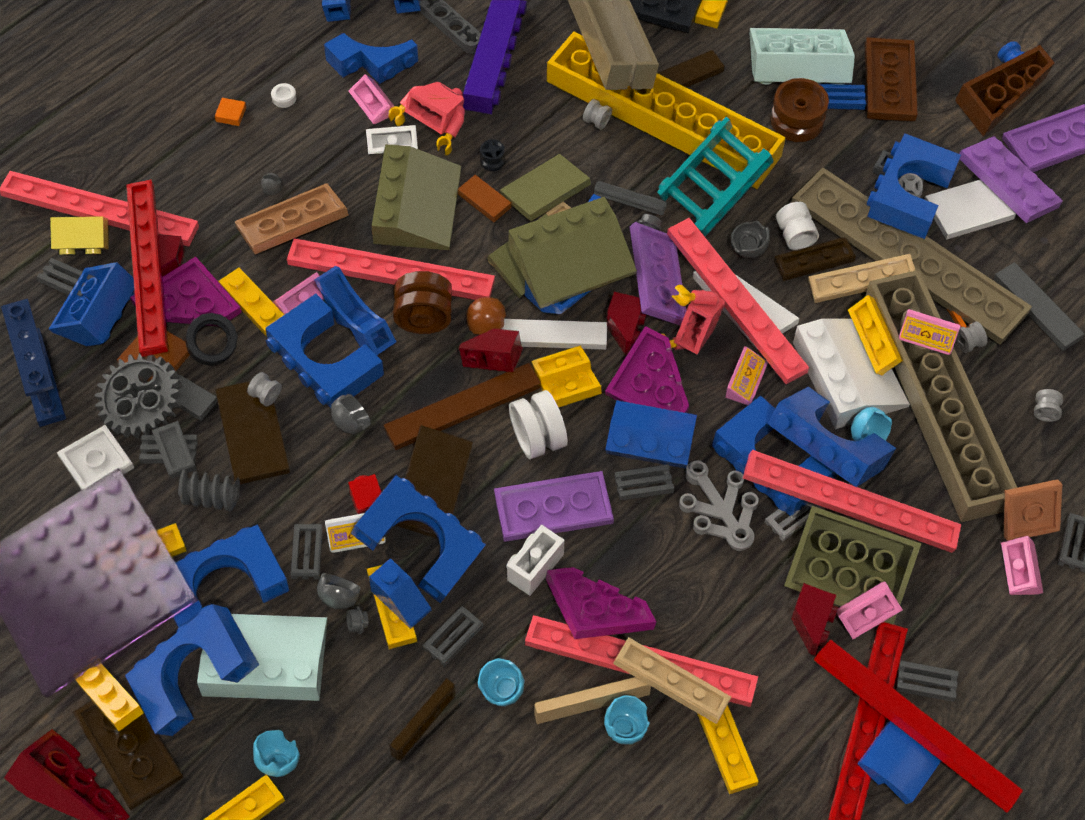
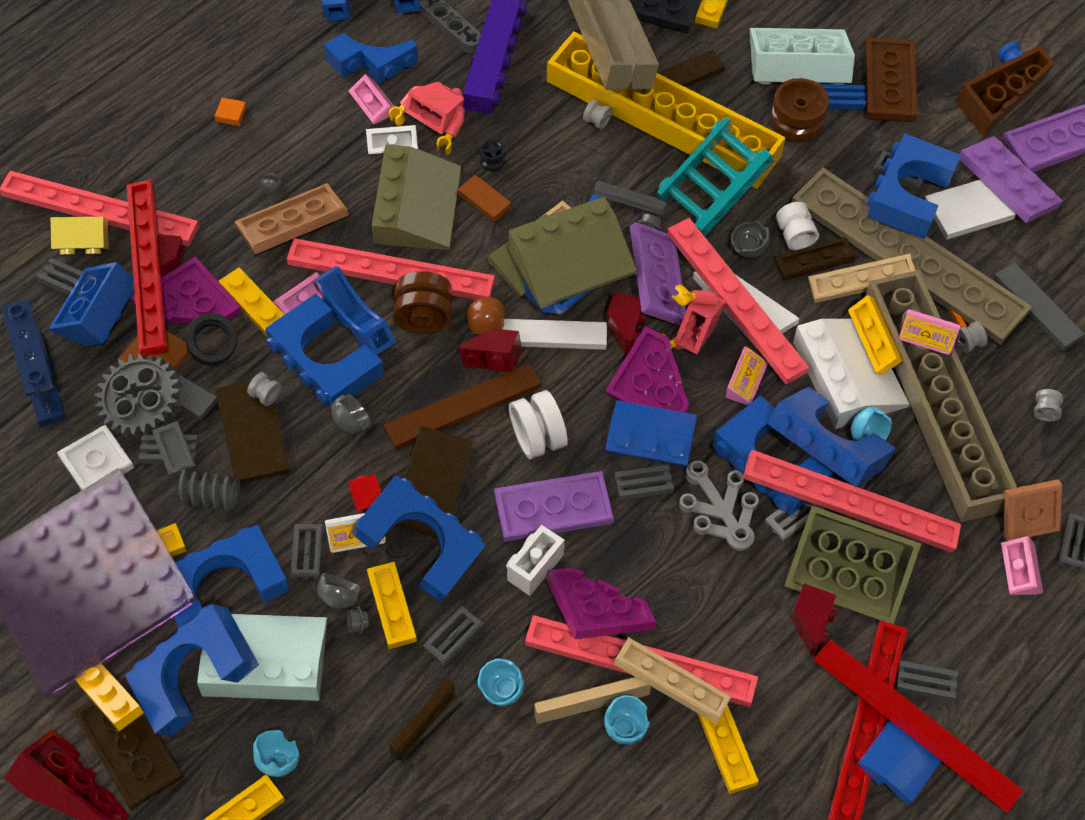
white tile [271,83,296,108] -> none
blue slope [369,558,431,629] -> none
olive tile [500,154,591,221] -> none
yellow slope [531,345,602,408] -> none
bright pink slope [837,581,902,639] -> none
light grey wheel [898,173,923,198] -> none

